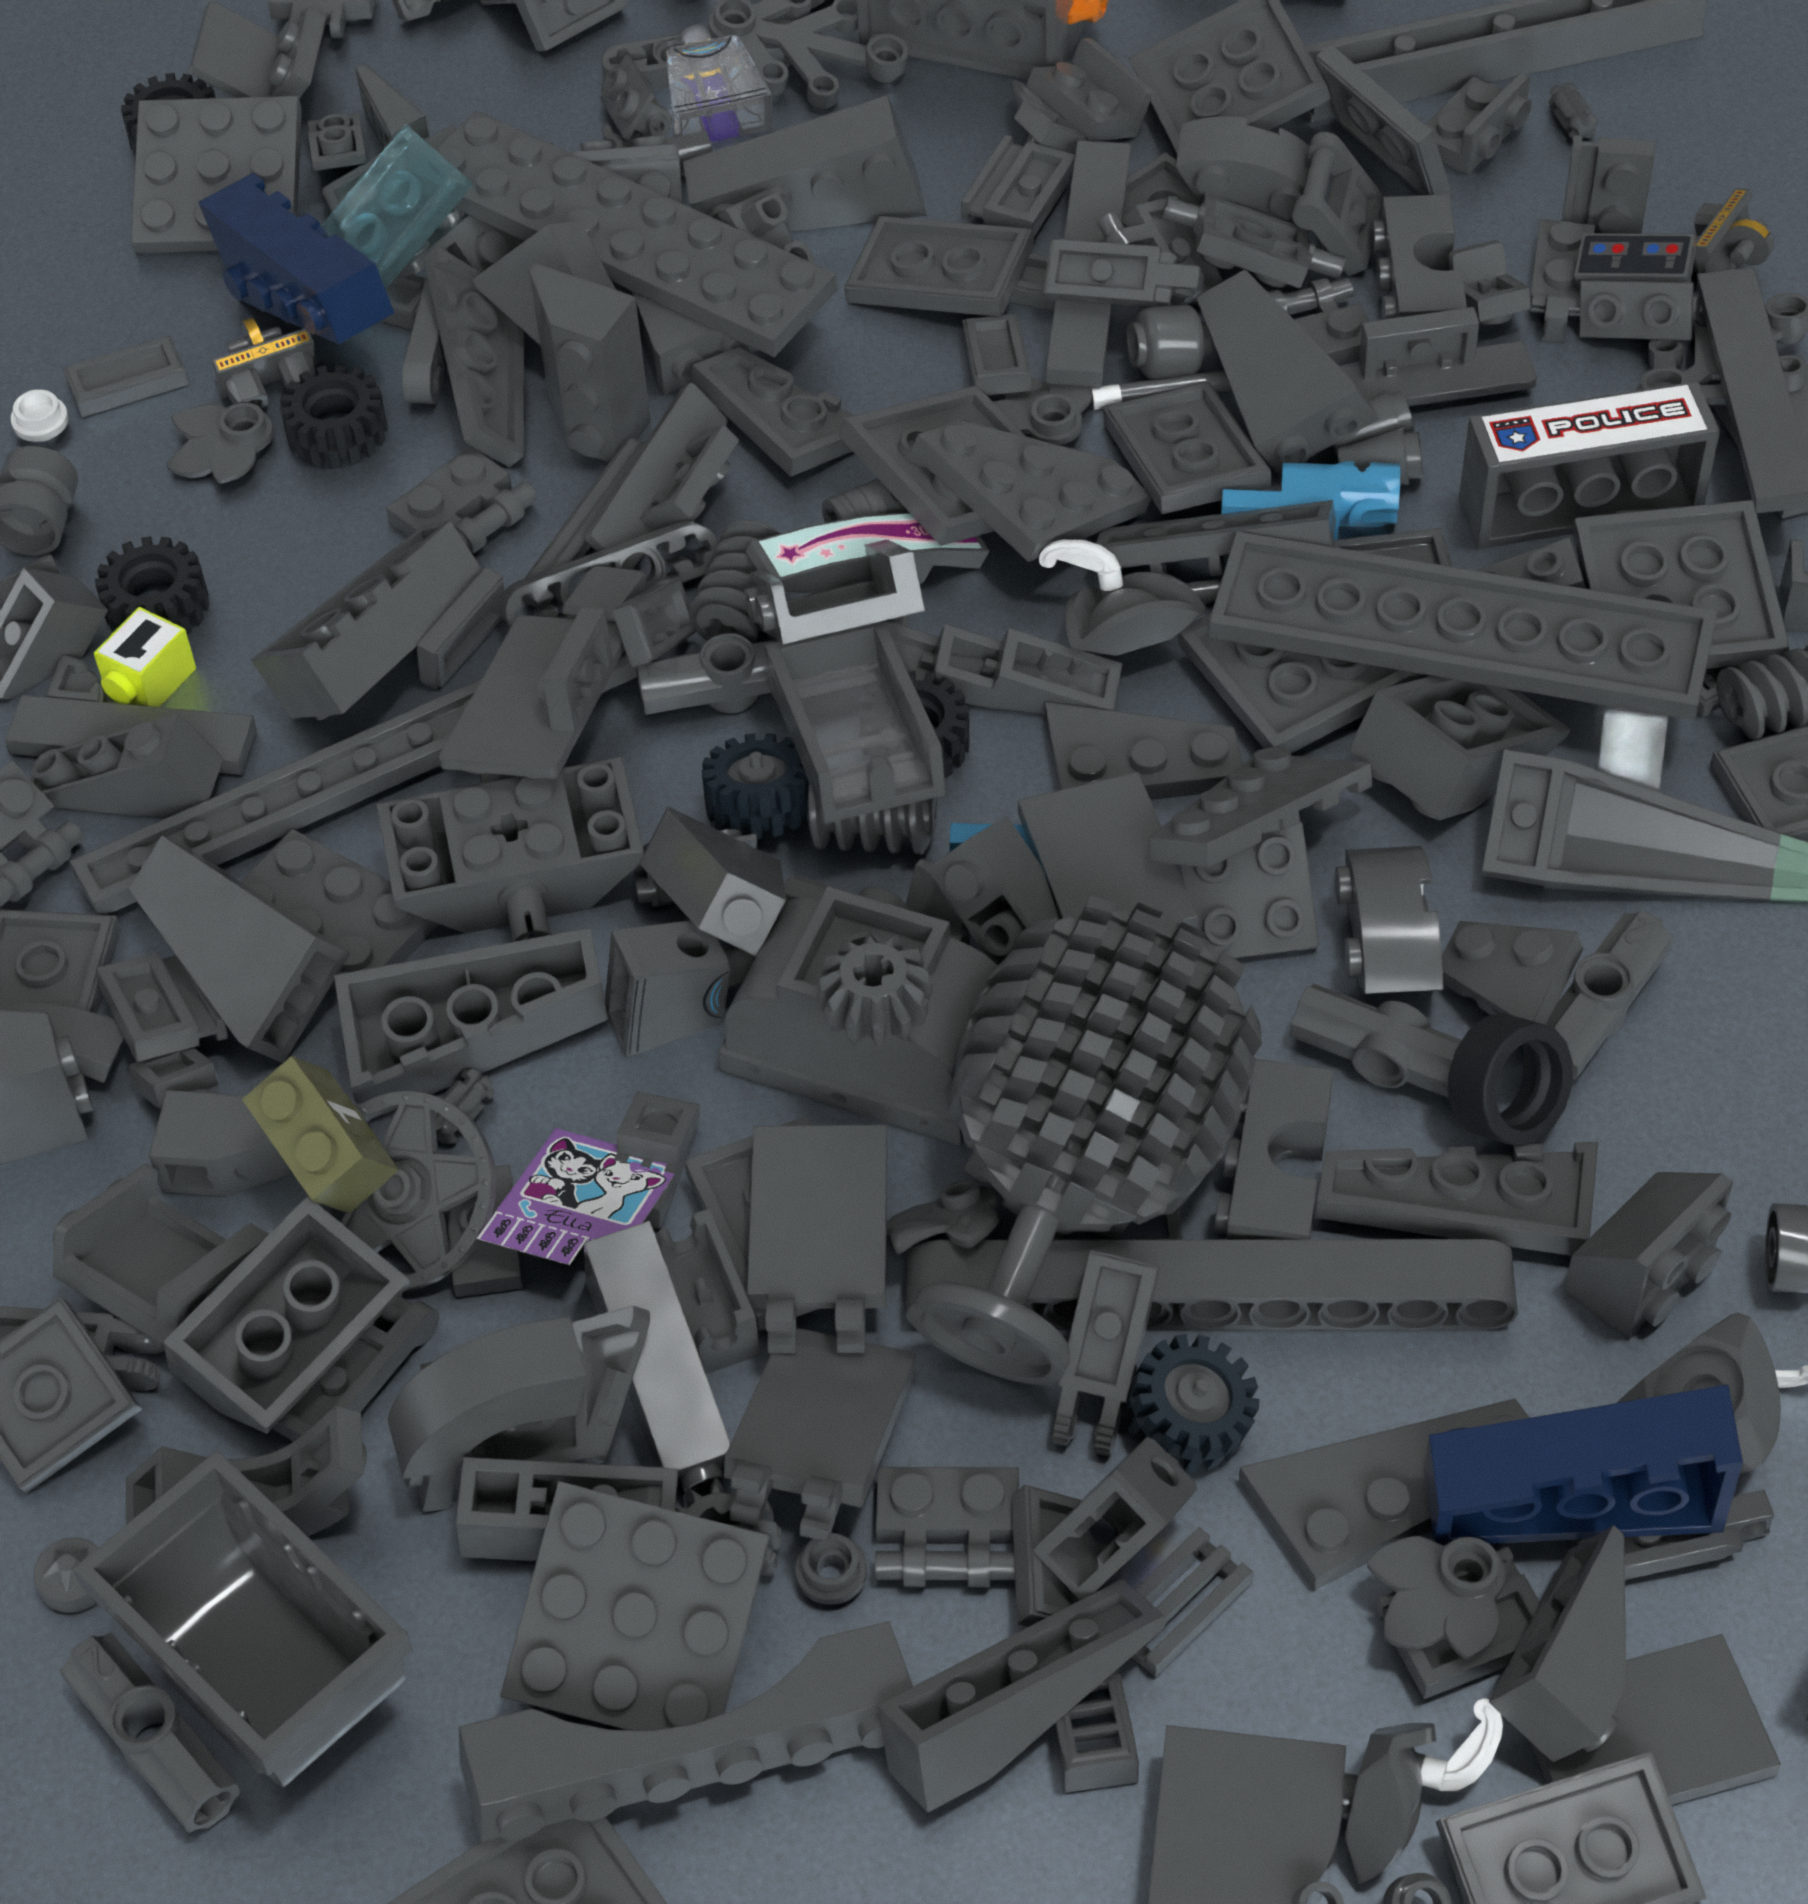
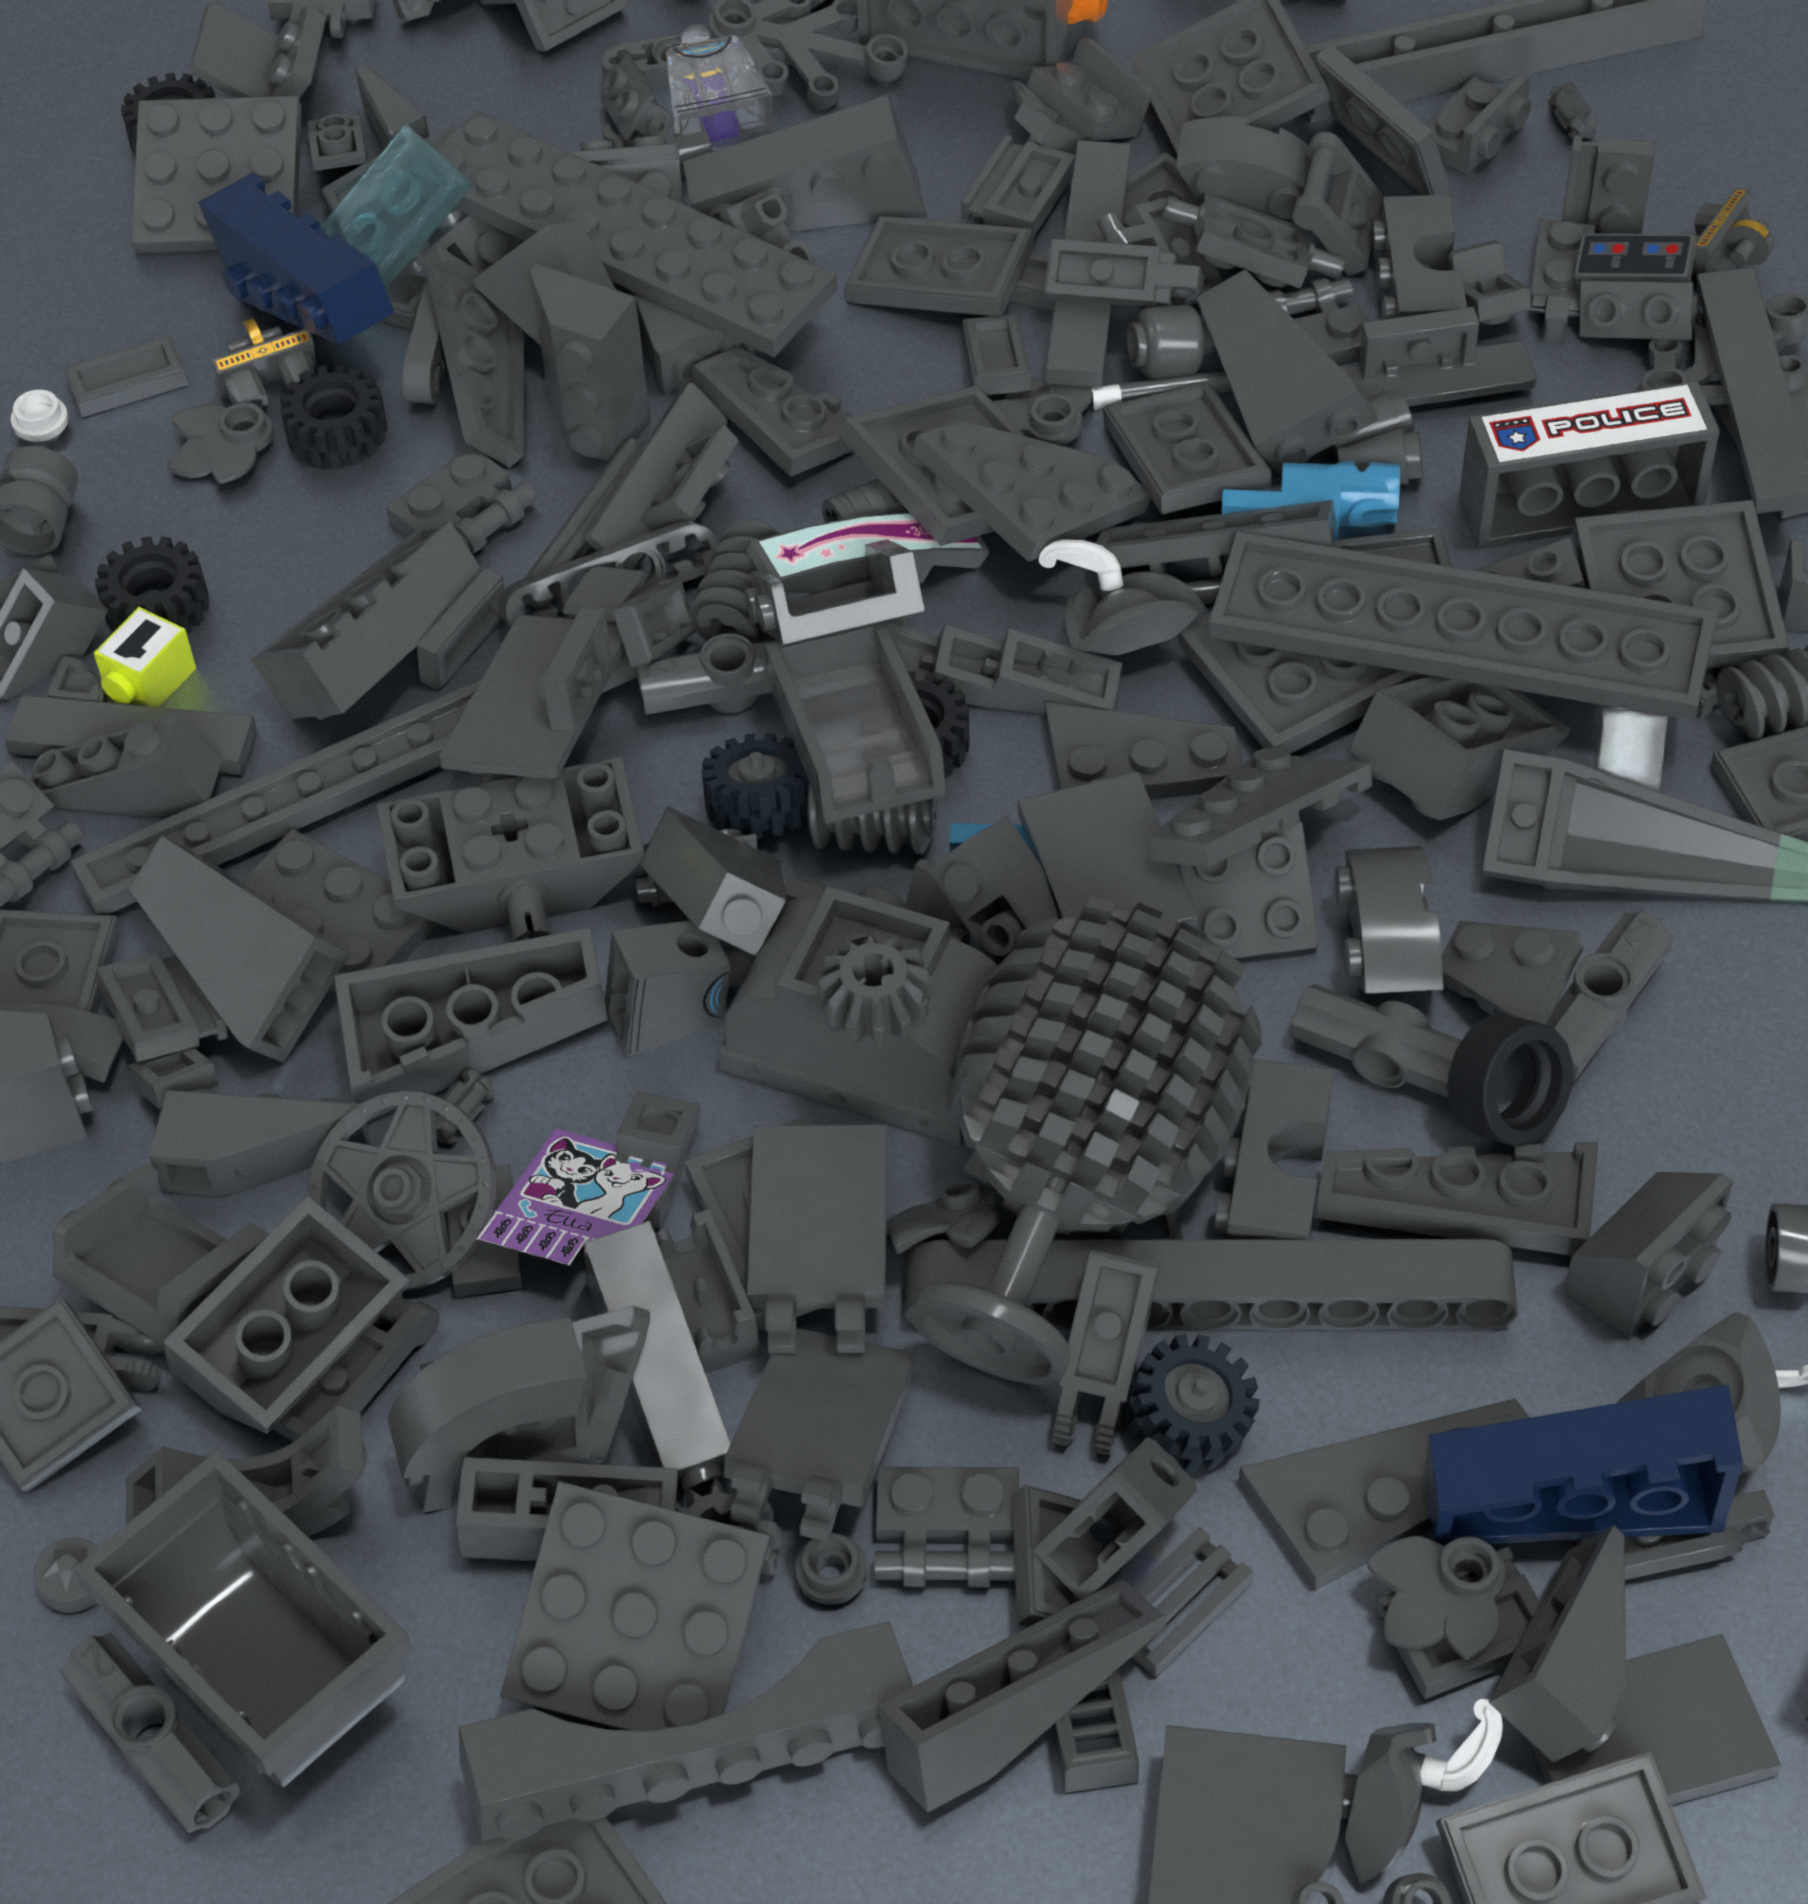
olive brick [242,1055,399,1213] -> none

